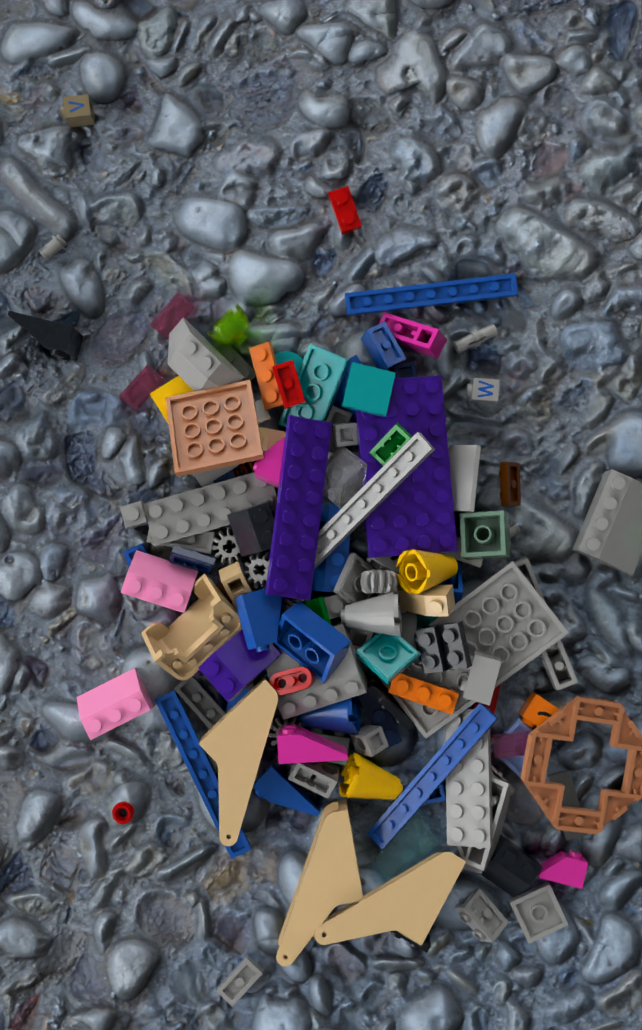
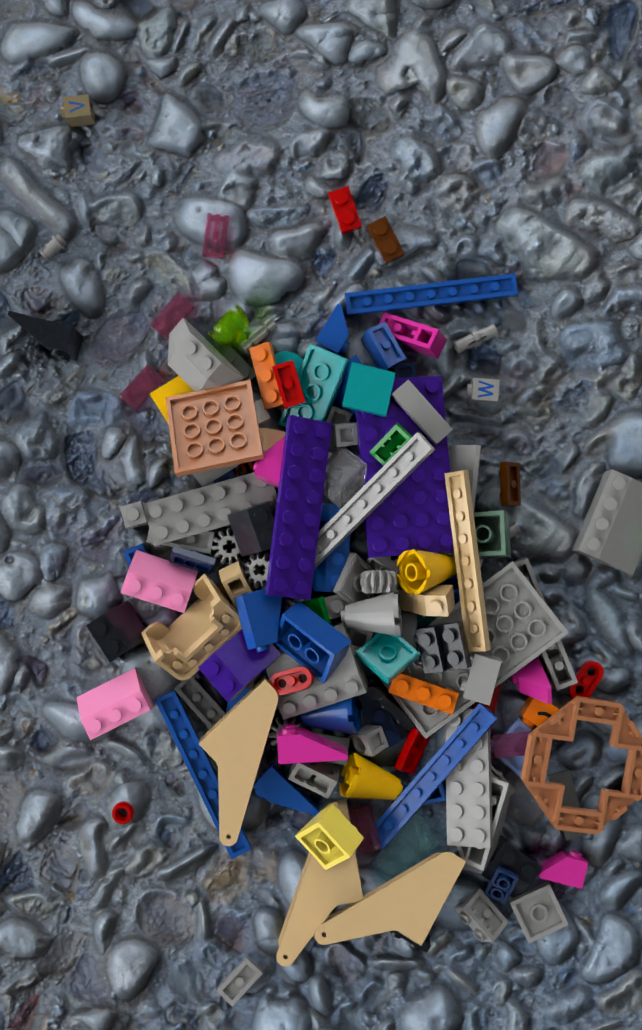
none -> black slope [86,600,146,662]
none -> clear pink tile [202,213,229,260]
none -> light grey axle [240,318,277,353]
none -> light yellow slope [295,804,364,870]
none -> blue slope [315,304,350,355]
none -> clear pink tile [349,804,382,854]
none -> reddish brown plate [366,216,405,265]
none -> light grey tile [391,379,453,445]
none -> red plate [395,727,430,774]
none -> tan plate [444,470,491,652]
none -> dark blue slope [484,865,519,904]
none -> dark pink slope [510,656,552,704]
none -> red plate [568,660,604,699]

